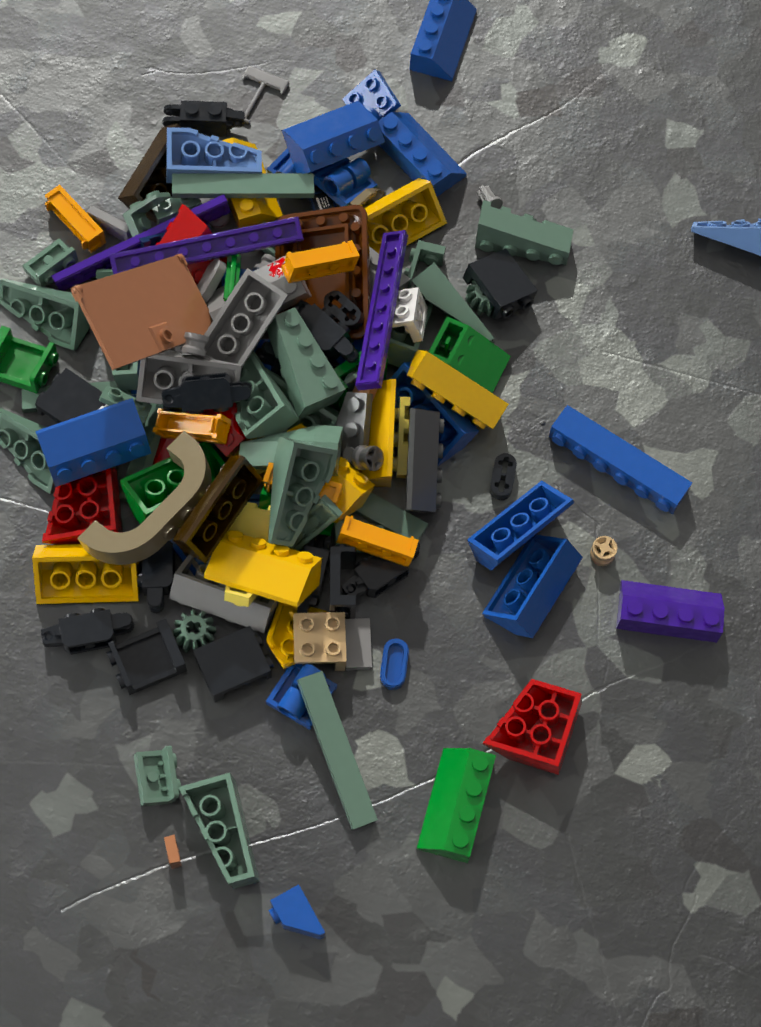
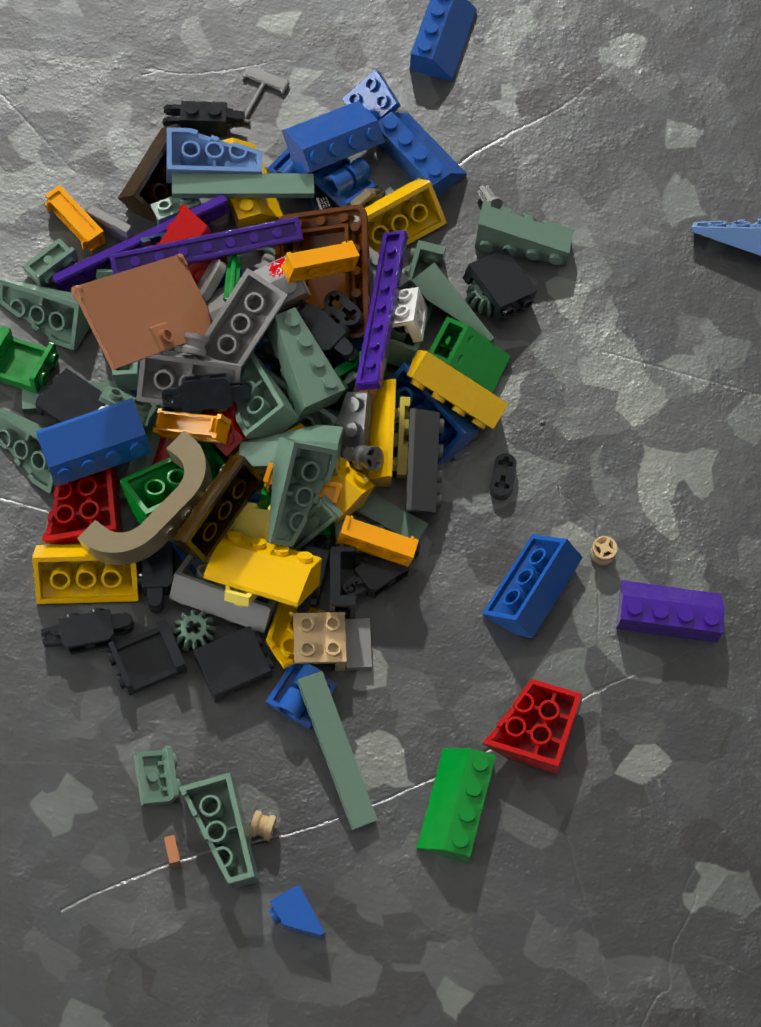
sand green bracket [123,190,171,237] -> none
blue tile [380,639,409,690] -> none
blue slope [467,480,574,571] -> none
blue brick [549,405,692,514] -> none
none -> tan wheel [249,810,277,842]

